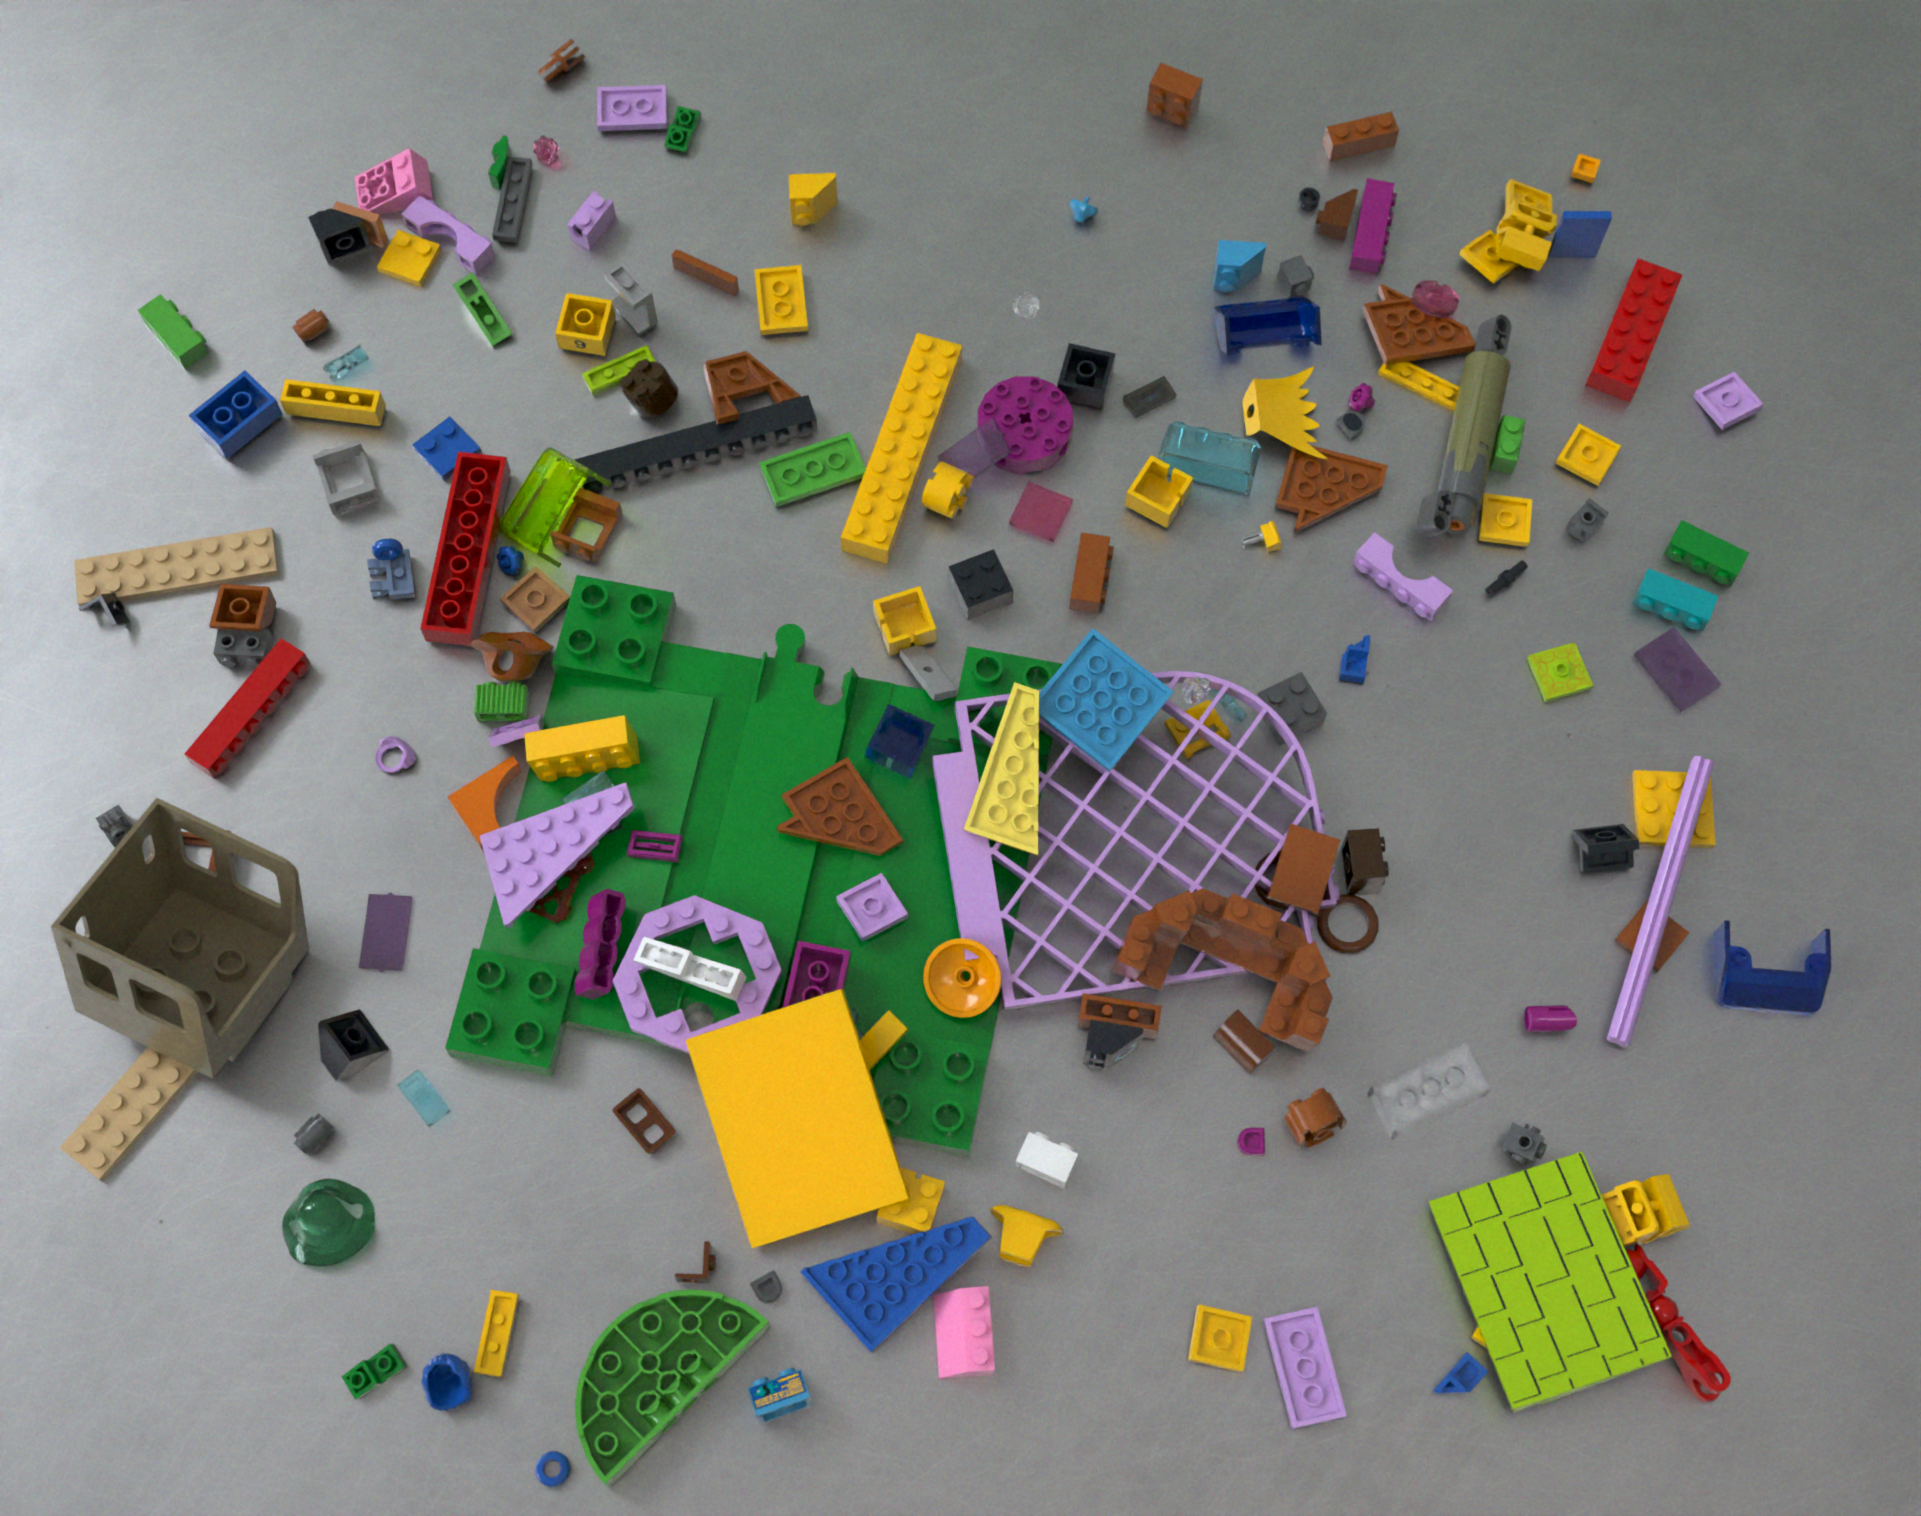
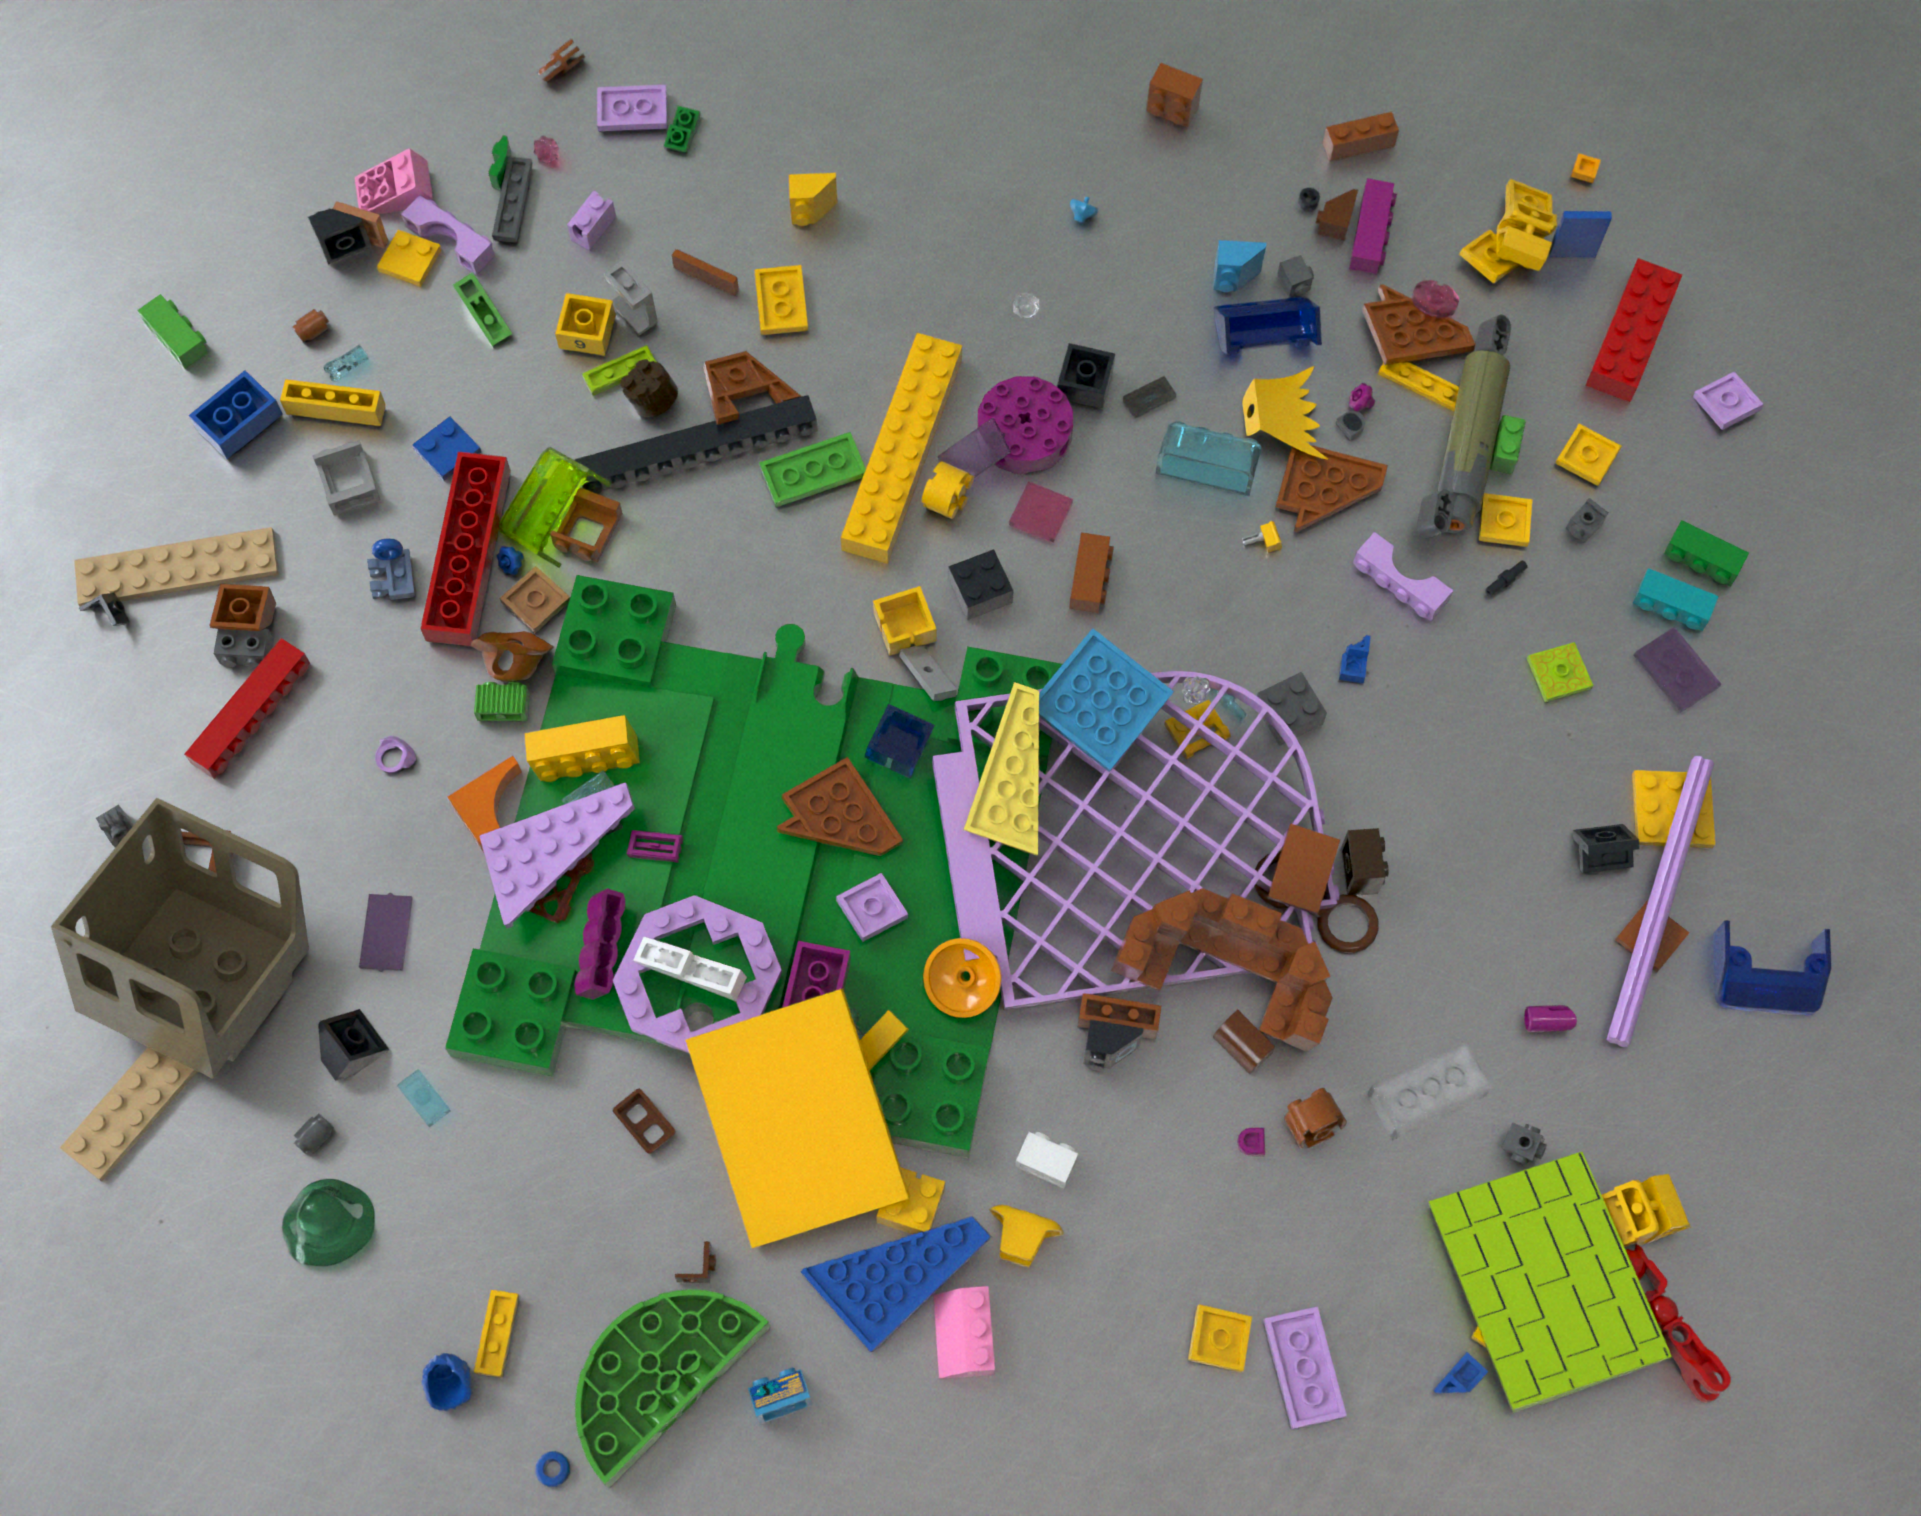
green slope [341,1344,408,1400] -> none
lavender plate [488,715,544,747] -> none
dark grey tile [750,1270,782,1304] -> none
yellow piece [1125,455,1194,528] -> none

